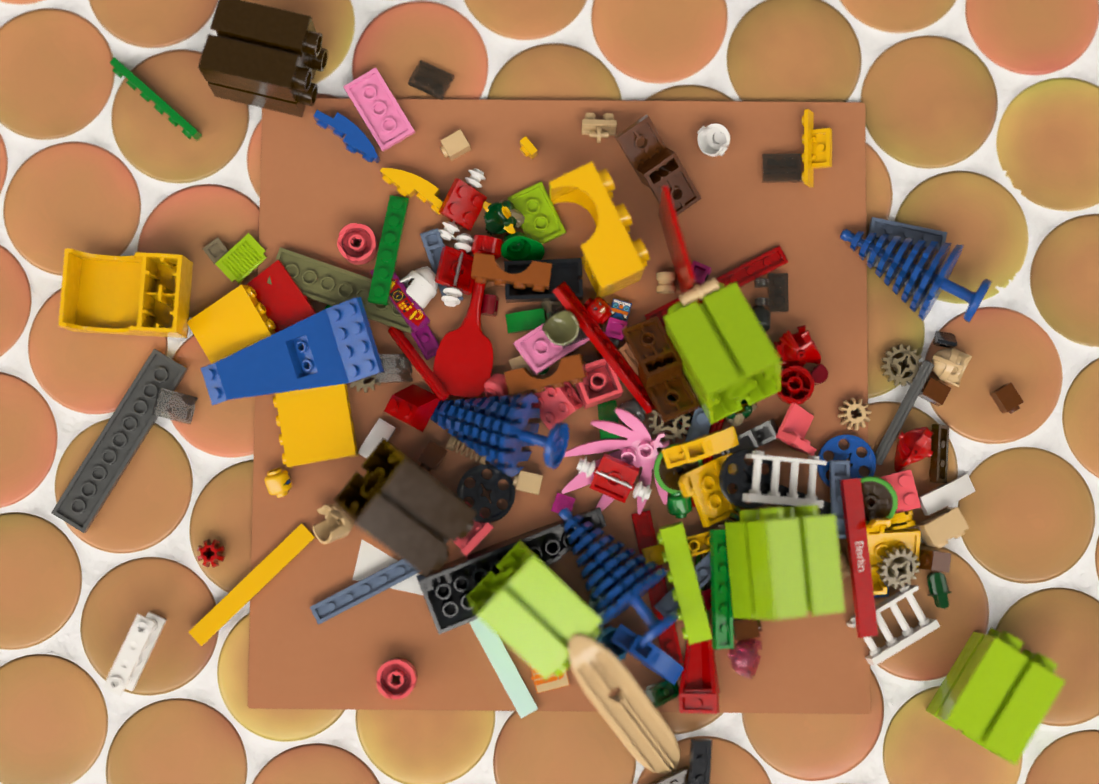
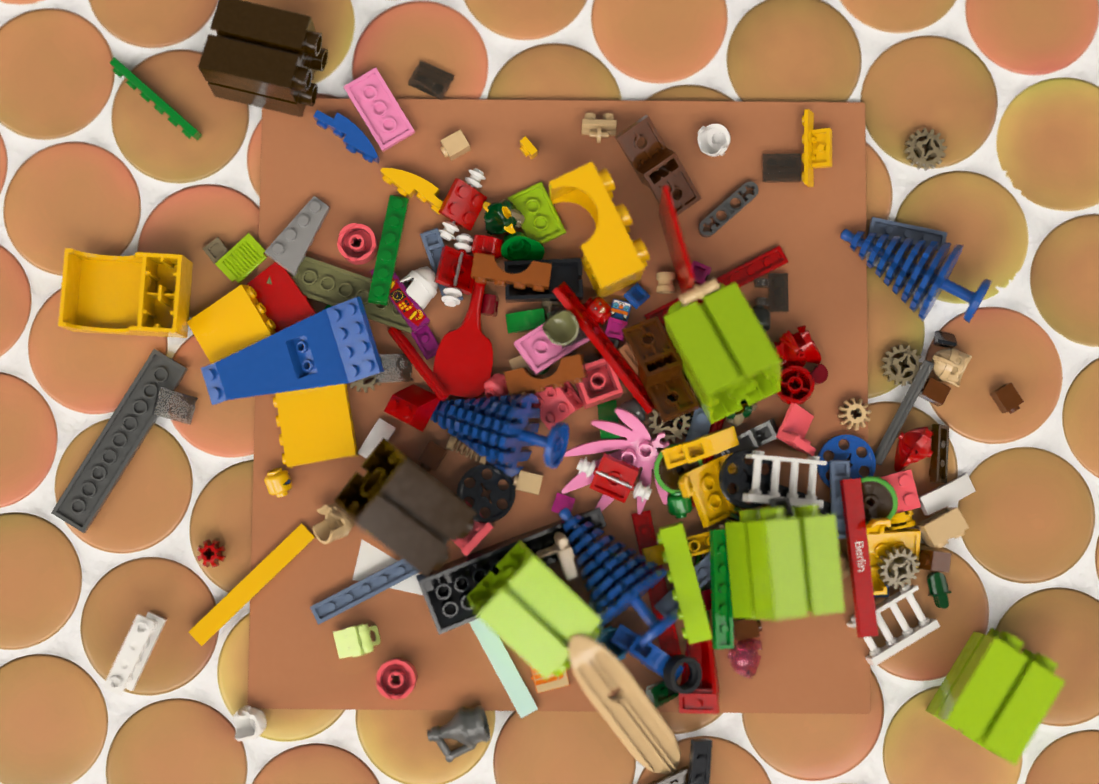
none -> white cap [233,706,267,742]
none -> light grey wing [265,196,330,276]
none -> yellowish green piece [333,624,381,659]
none -> dark grey piece [427,706,490,762]
none -> tan piece [536,532,578,580]
none -> blue tile [623,283,650,309]
none -> black tyre [663,654,702,694]
none -> dark grey beam [698,181,759,238]
none -> dark grey slope [769,497,793,516]
none -> dark tan gear [904,128,947,171]

